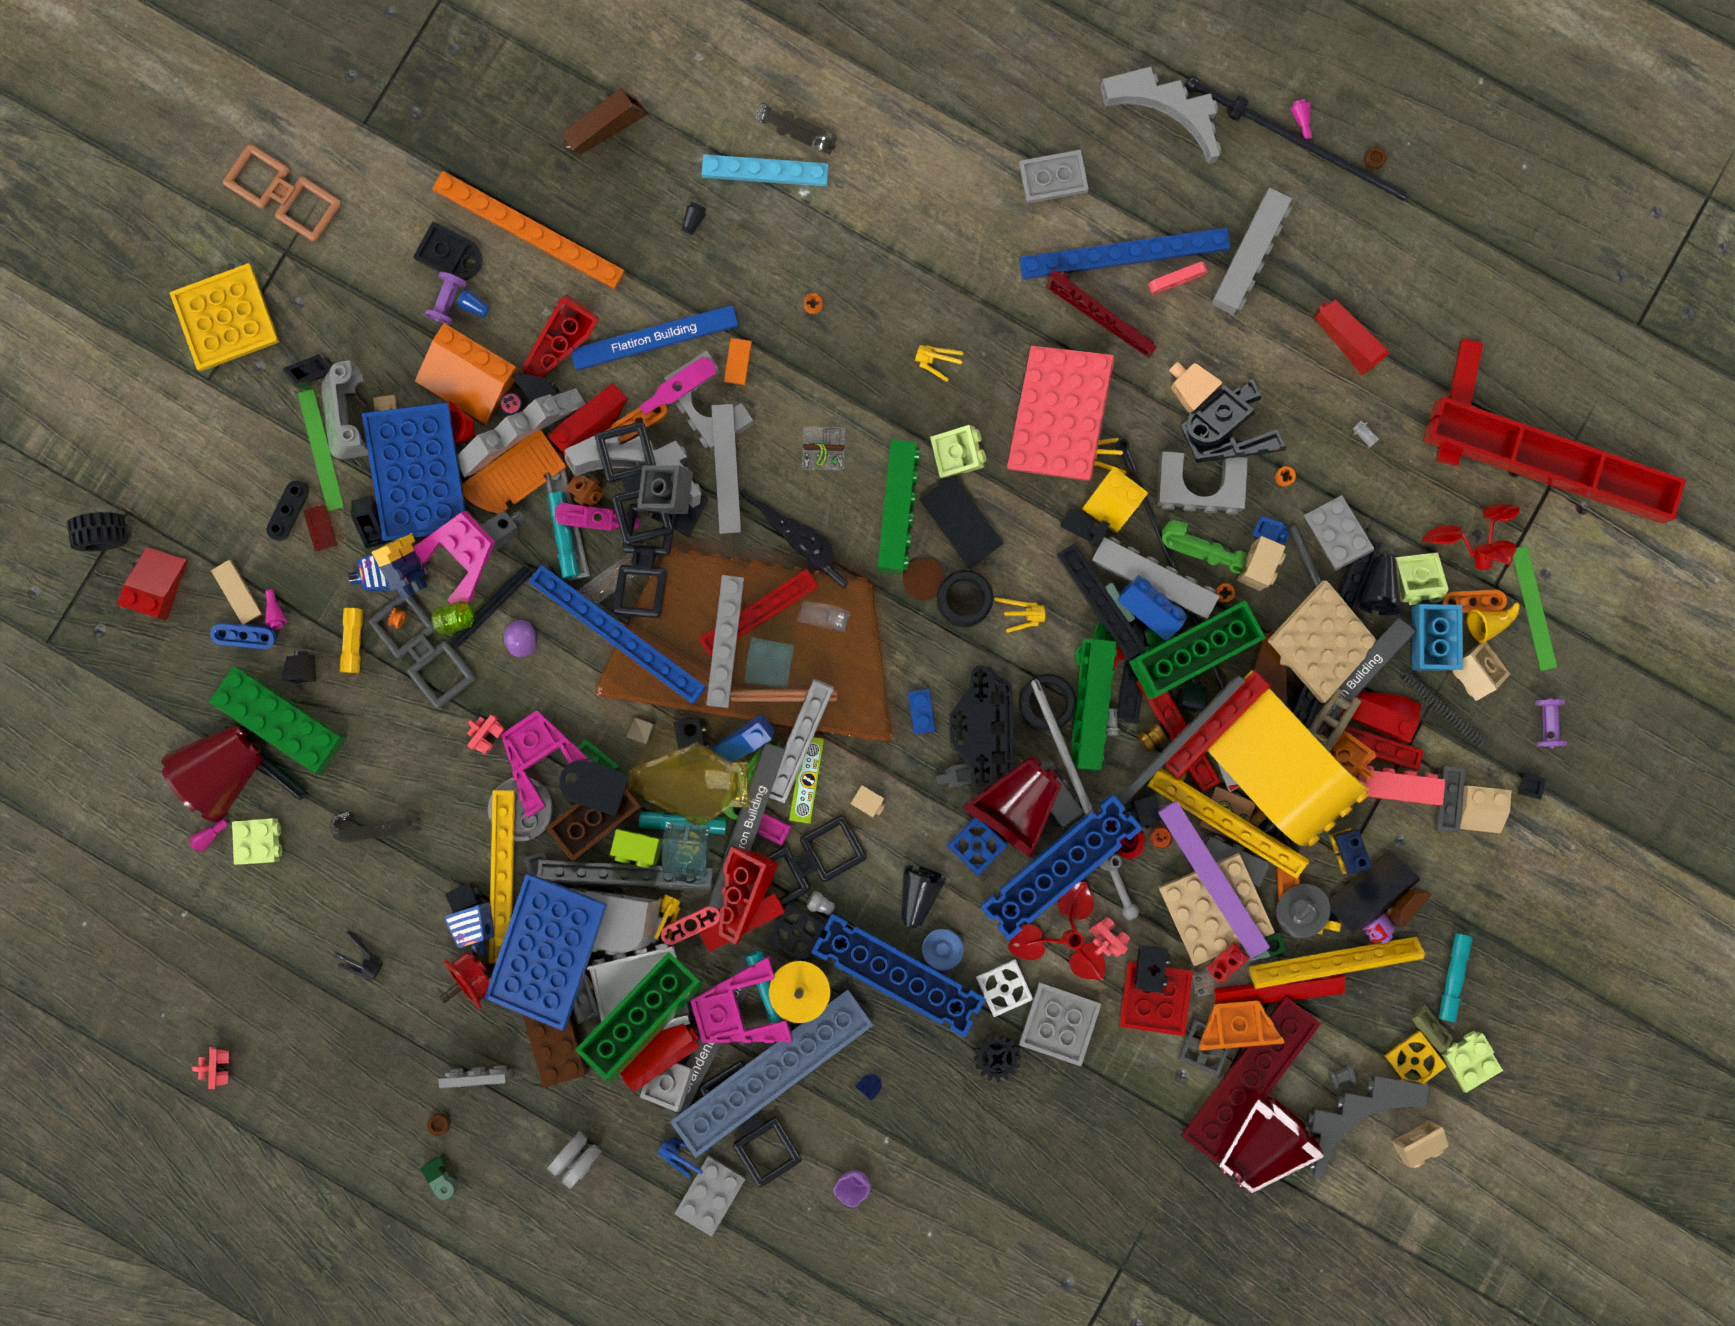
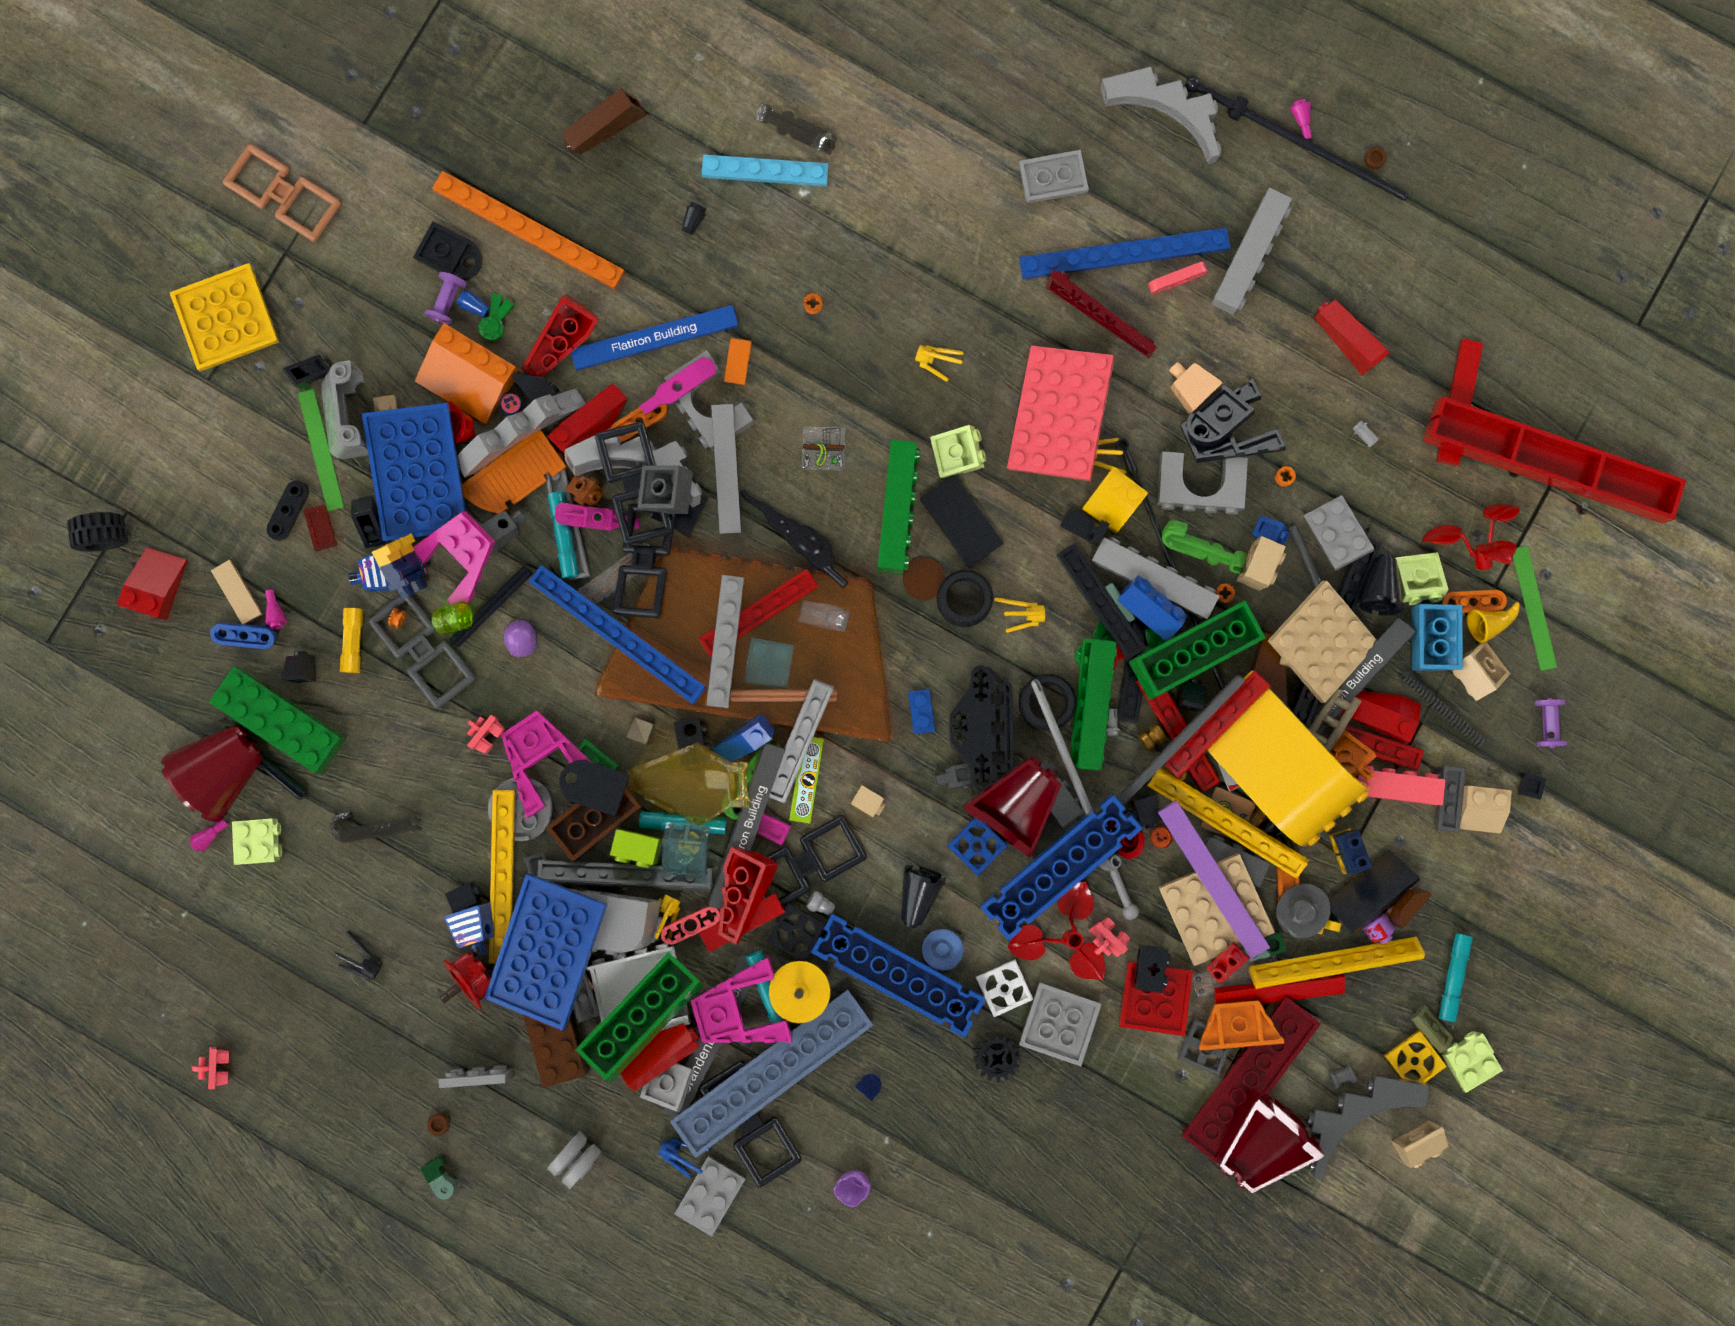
none -> green piece [478,293,514,342]

